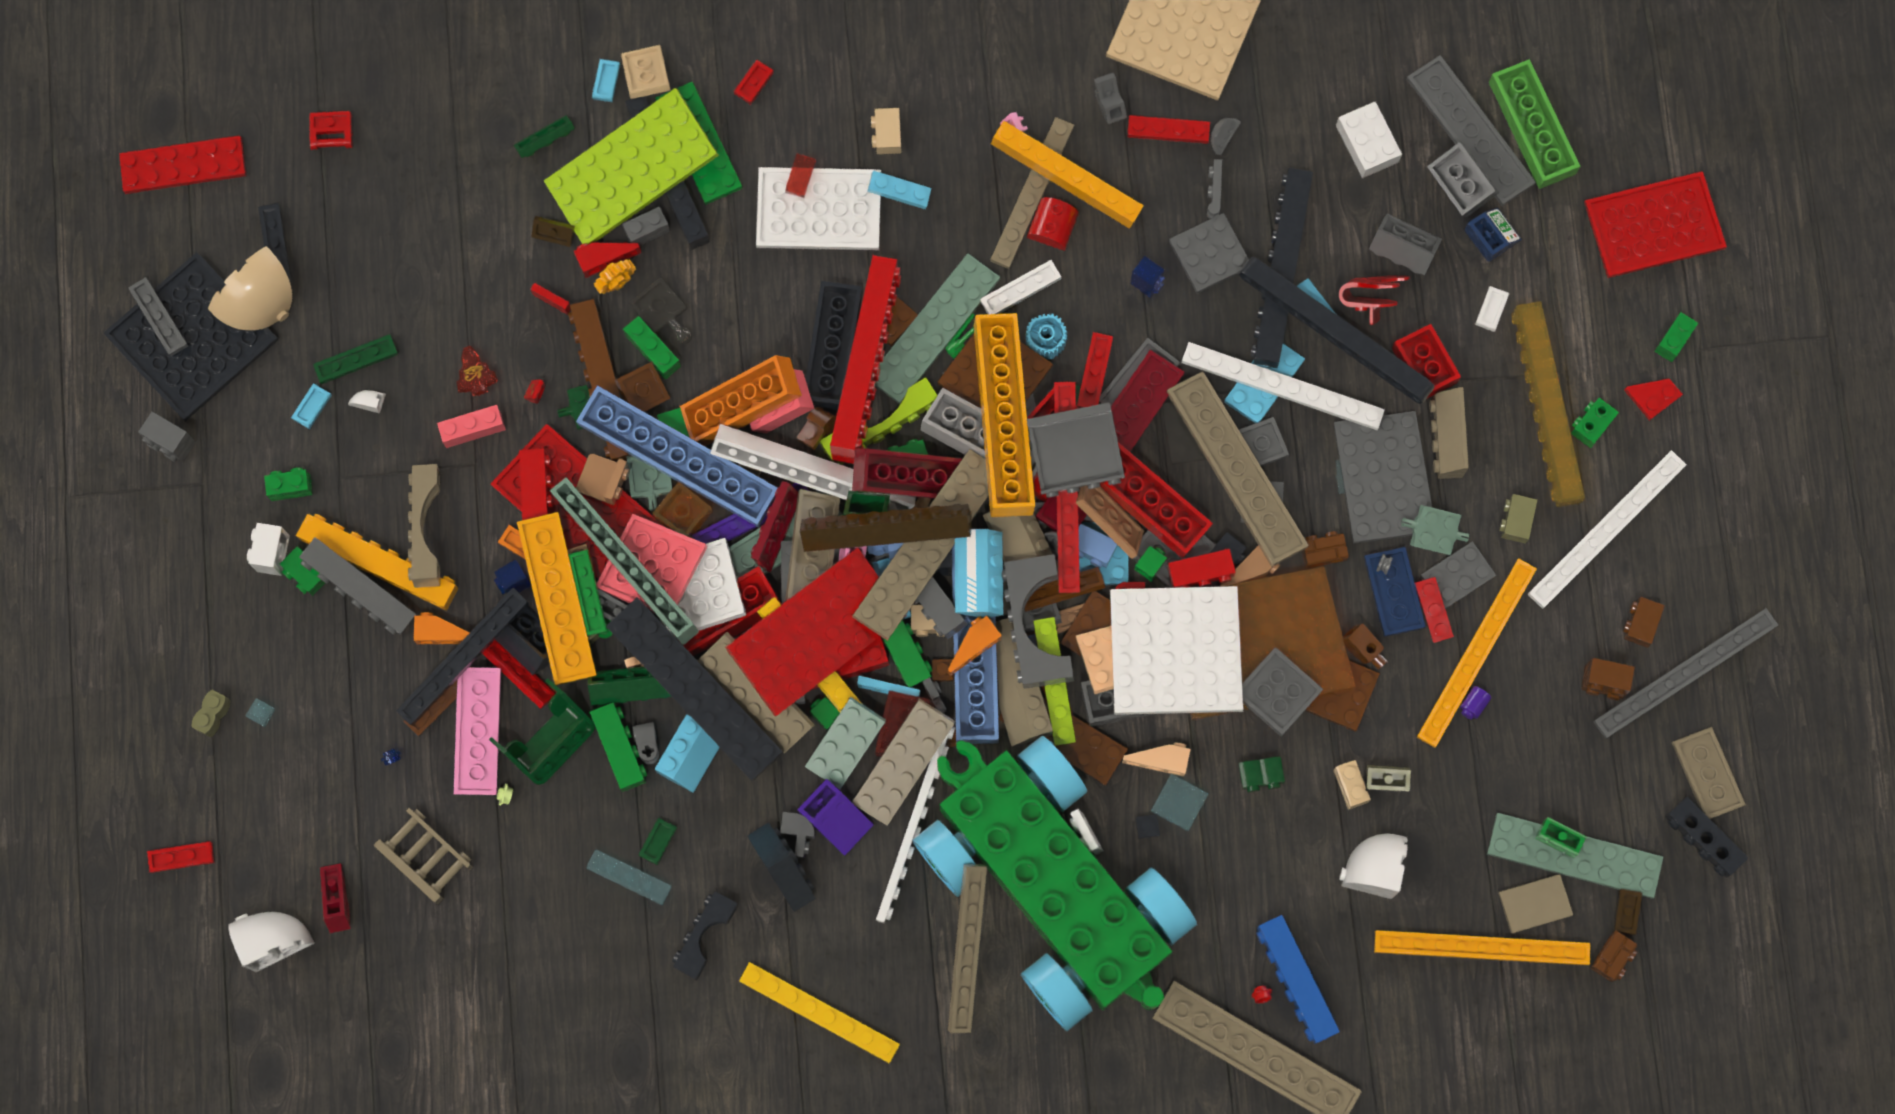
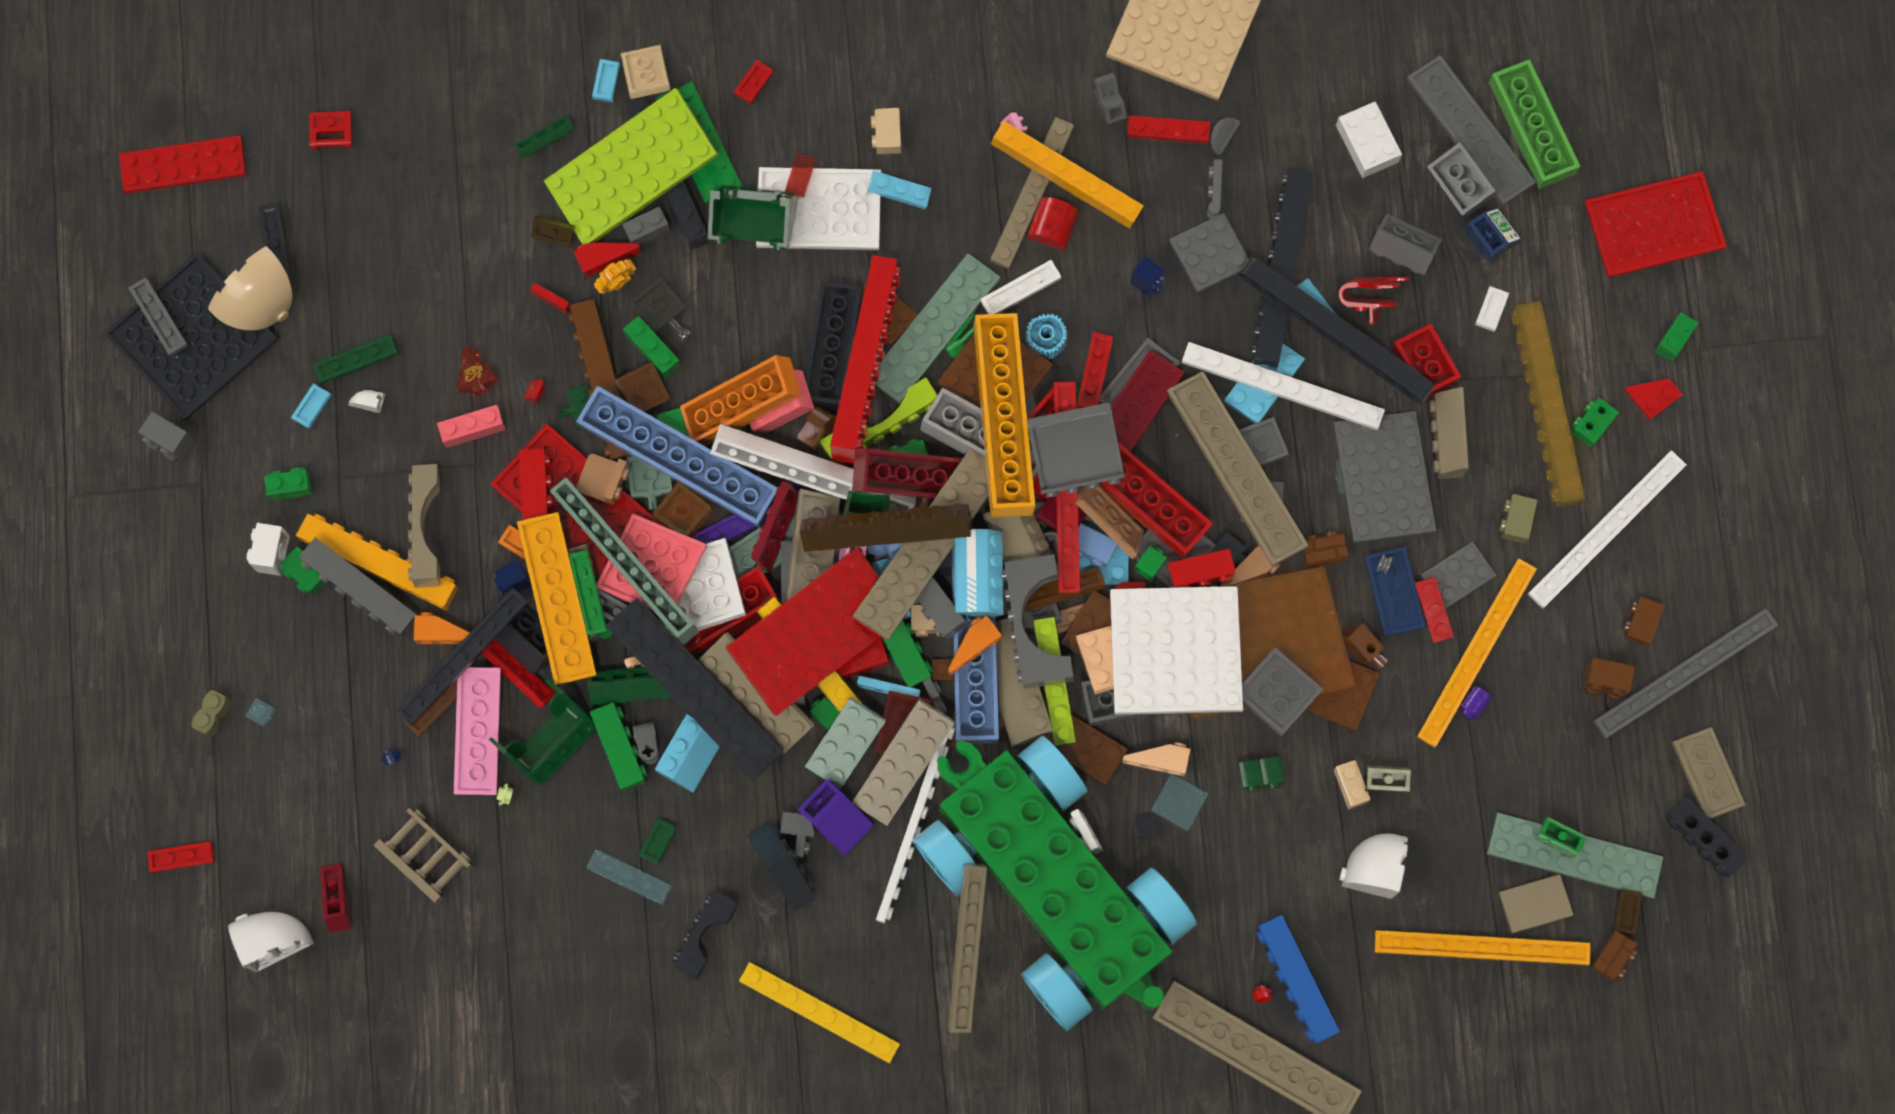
sand green plate [1401,505,1469,555] -> none
none -> dark green windscreen [708,185,798,250]

